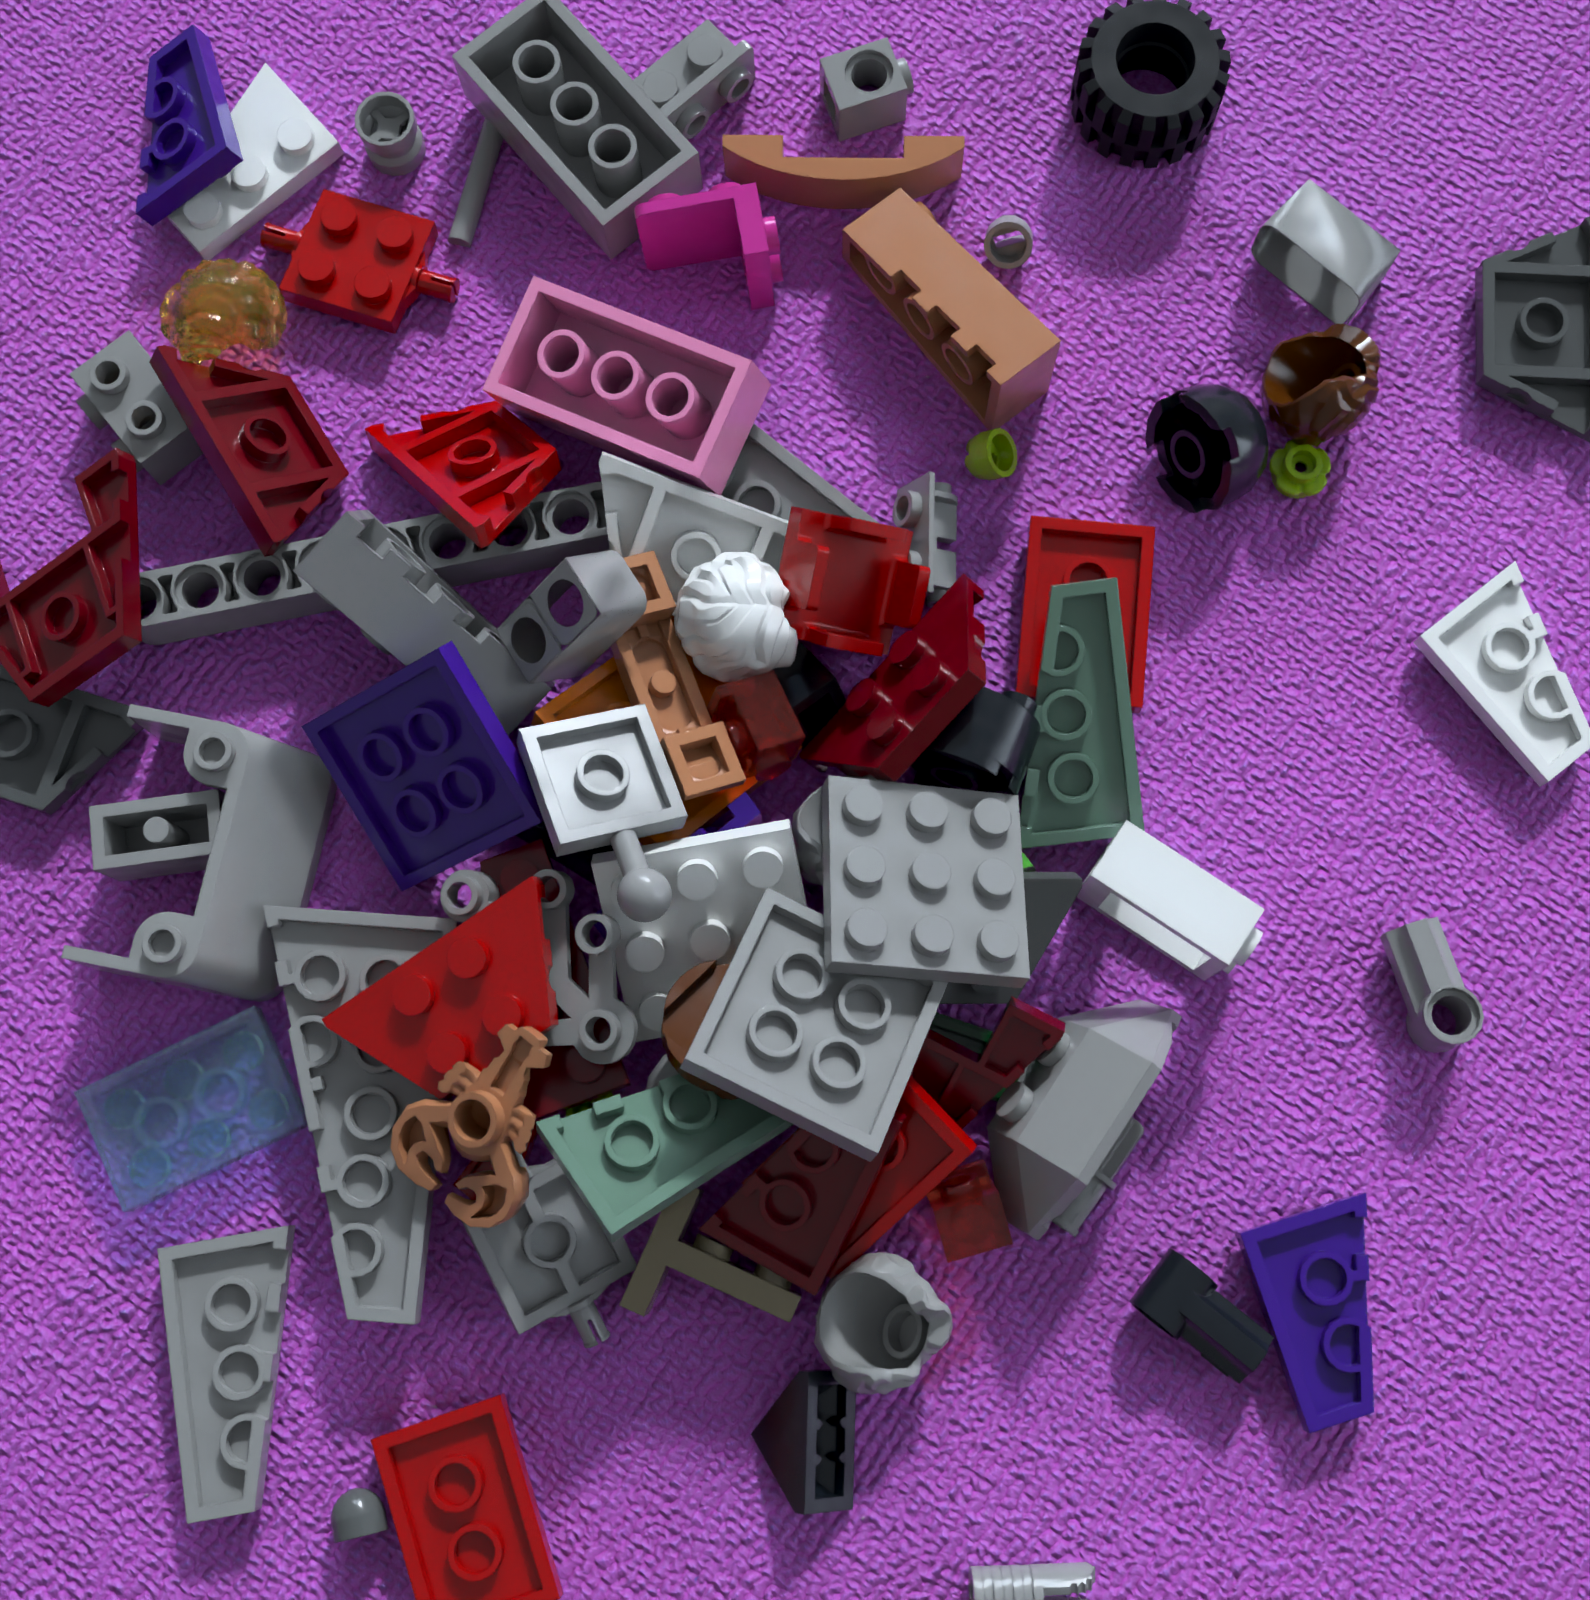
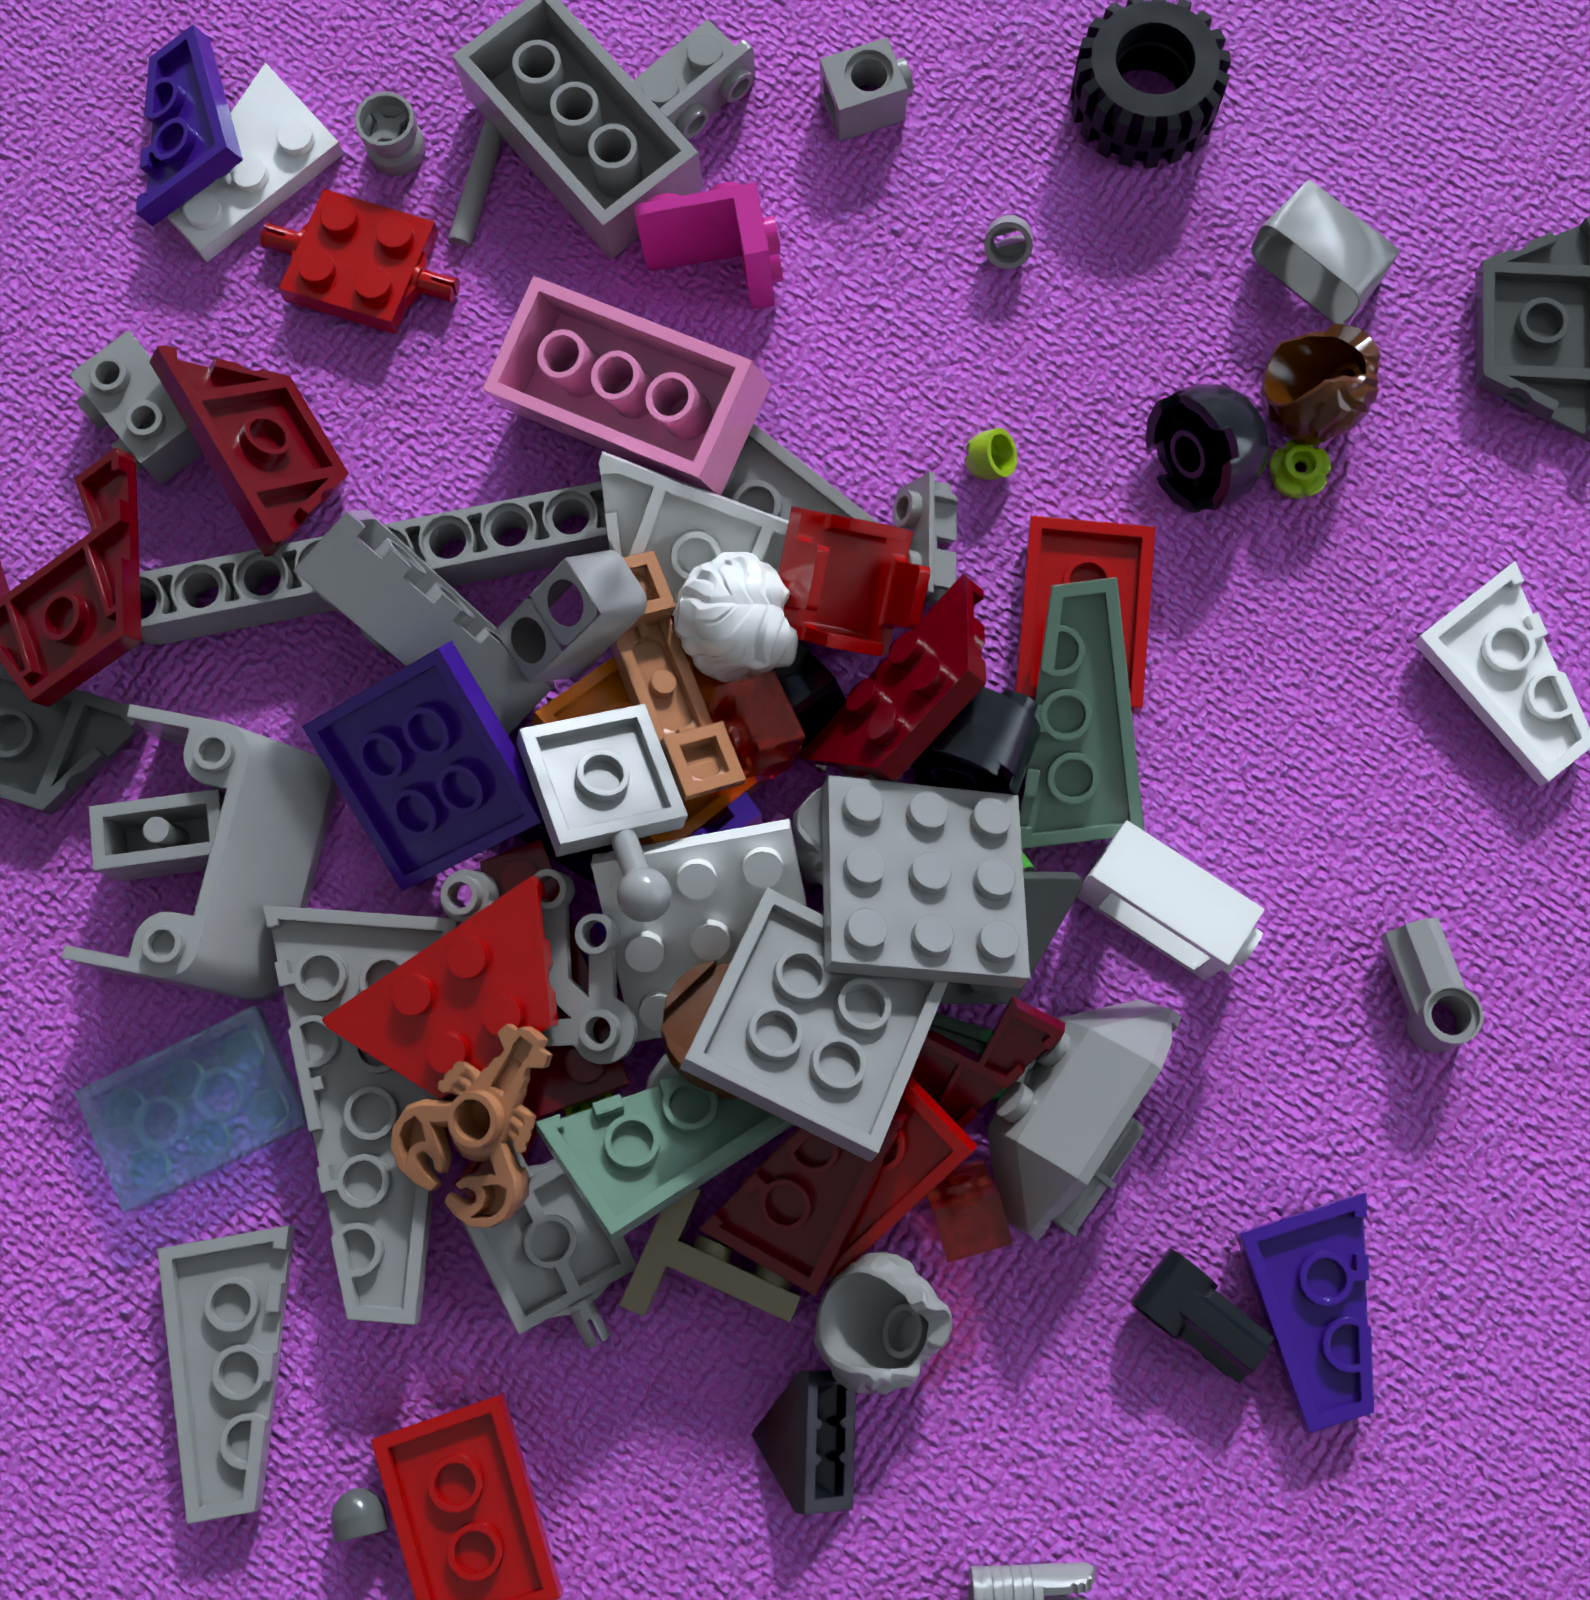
clear yellow hair [159,258,288,365] -> none
red wing [365,401,562,549] -> none
nougat slope [722,135,965,209] -> none
nougat wedge [842,188,1061,430] -> none

